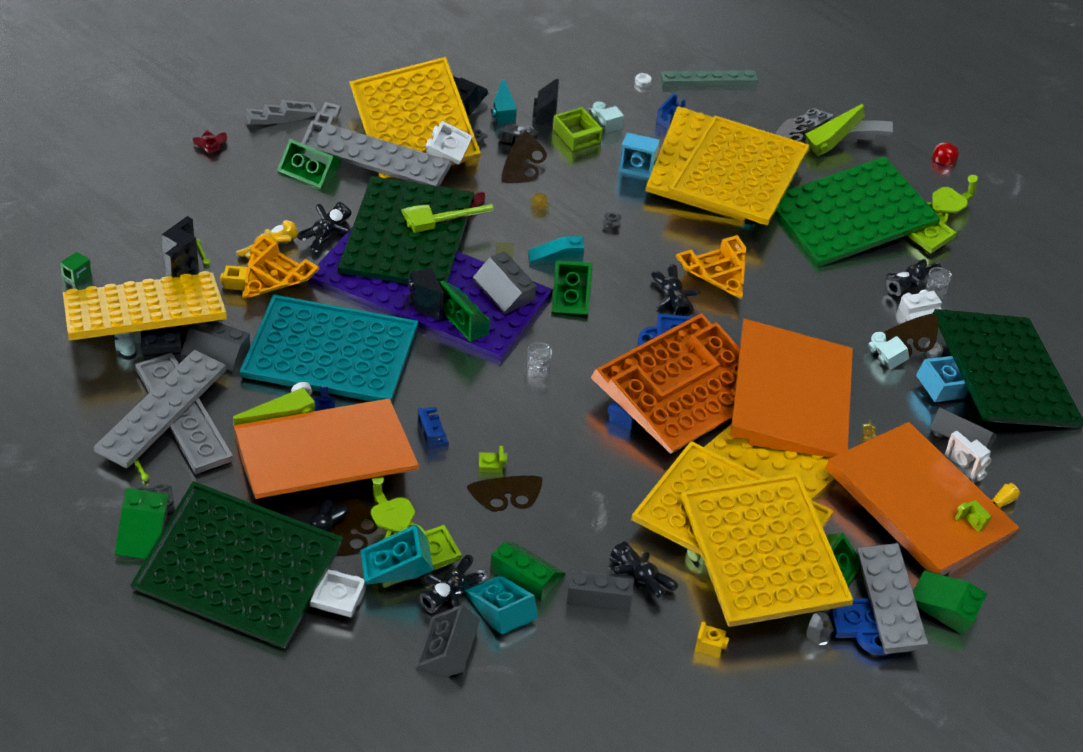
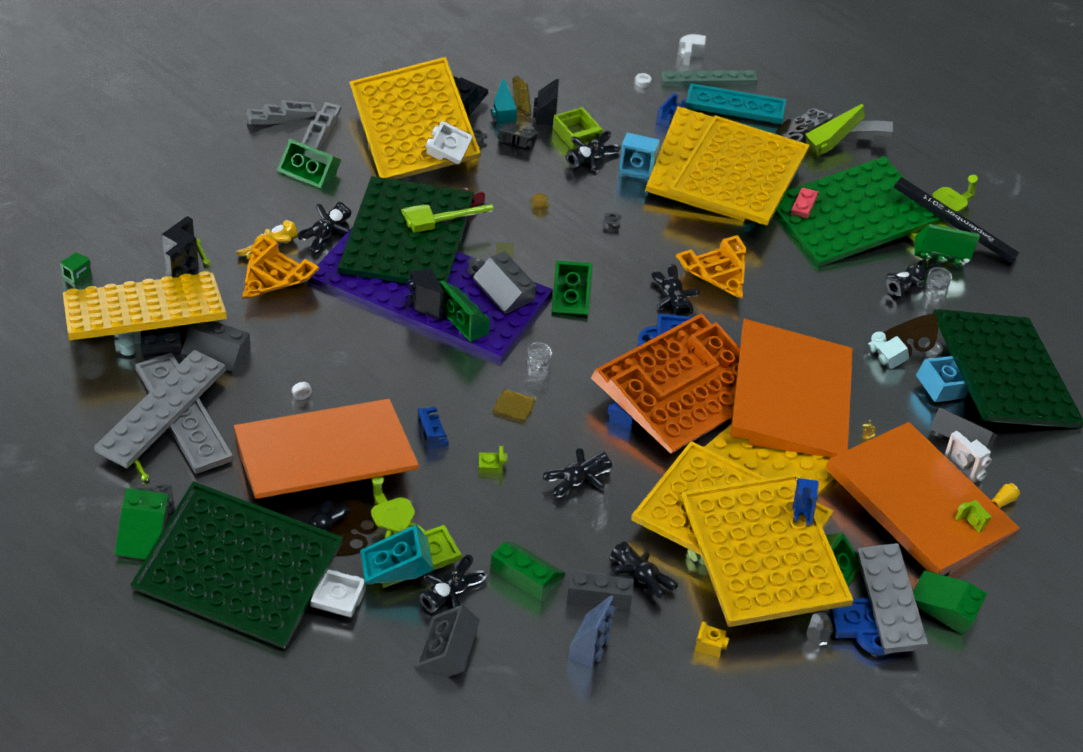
dark red plate [193,130,227,153] -> none
yellow brick [220,265,247,293] -> none
lime slope [233,388,315,425] -> none
teal plate [240,294,418,403] -> none
light grey plate [313,124,451,187] -> none
clear blue plate [315,386,335,411] -> none
teal slope [465,575,538,634] -> none
dark brown piece [467,475,542,511] -> none
dark brown piece [501,131,547,183] -> none
teal slope [528,236,585,265] -> none
light aqua brick [588,102,624,133] -> none
white plate [899,290,942,321] -> none
red hair [932,142,959,166] -> none
none -> dark grey plate [467,258,485,275]
none -> clear yellow piece [492,389,536,422]
none -> clear yellow plate [512,75,532,118]
none -> black animal [543,448,612,498]
none -> black animal [565,131,621,172]
none -> sand blue slope [568,595,616,668]
none -> white brick [678,34,706,65]
none -> teal plate [685,83,786,124]
none -> coral plate [791,188,818,219]
none -> blue hinge [793,478,818,525]
none -> black tile [894,177,1019,263]
none -> green slope [914,224,980,266]

